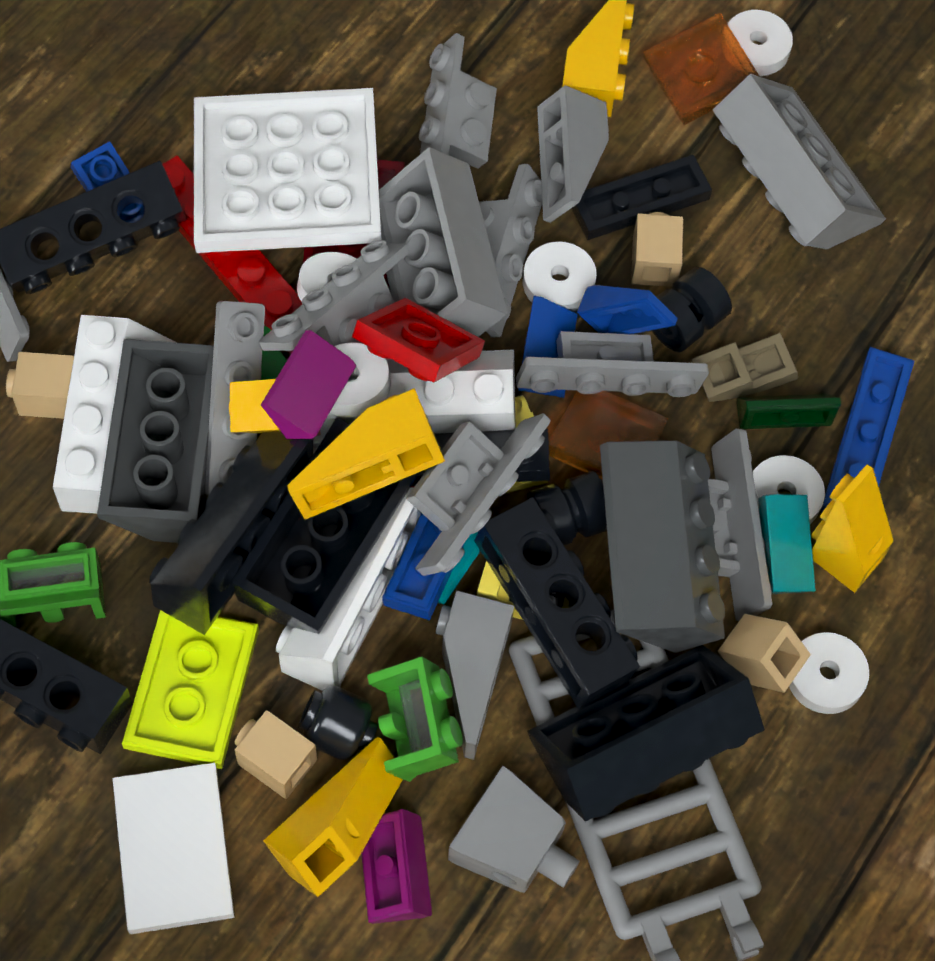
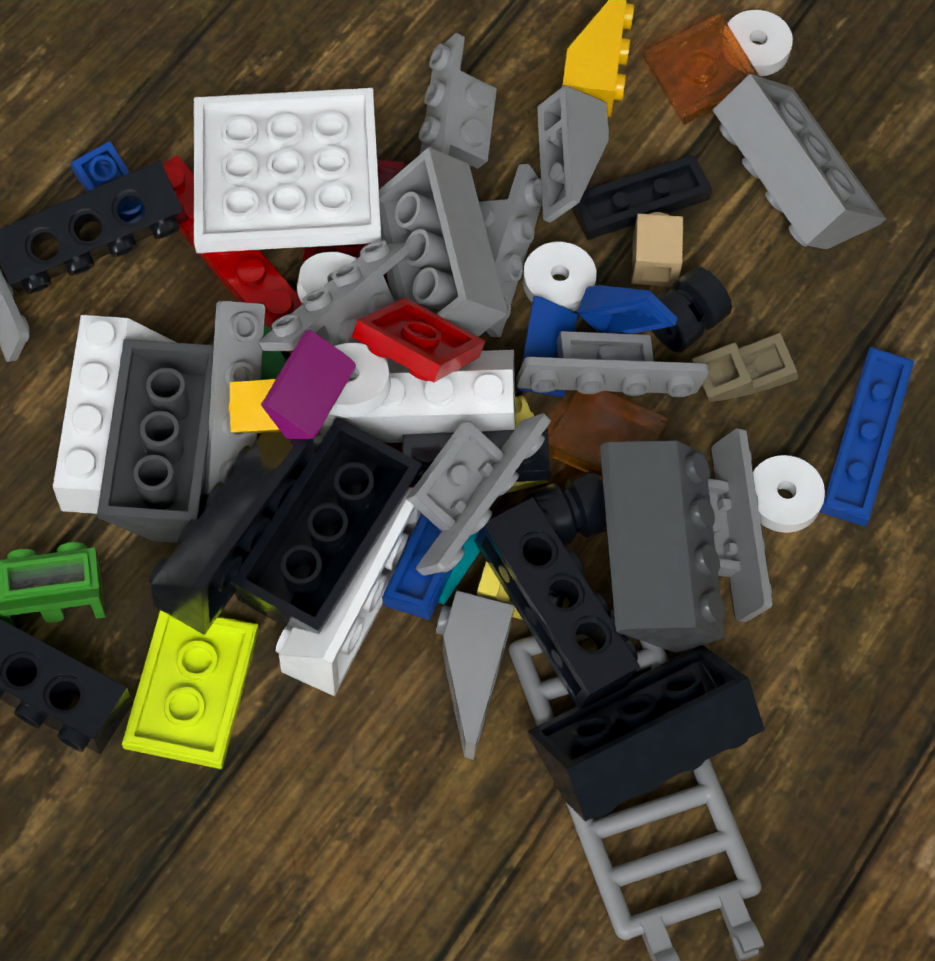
tan brick [6,352,74,419] -> none
white tile [113,763,235,934] -> none
tan brick [235,710,317,799] -> none
yellow slope [263,736,403,897] -> none
yellow slope [287,388,445,520] -> none
black head [298,685,378,760] -> none
magenta slope [361,809,432,924] -> none
bright green window [367,657,463,782] -> none
light grey torso [448,766,580,893] -> none
tan brick [718,614,811,693] -> none
dark green slope [736,394,841,429] -> none
teal slope [758,494,816,594] -> none
white piece [789,632,869,714] -> none
yellow slope [811,464,894,593] -> none

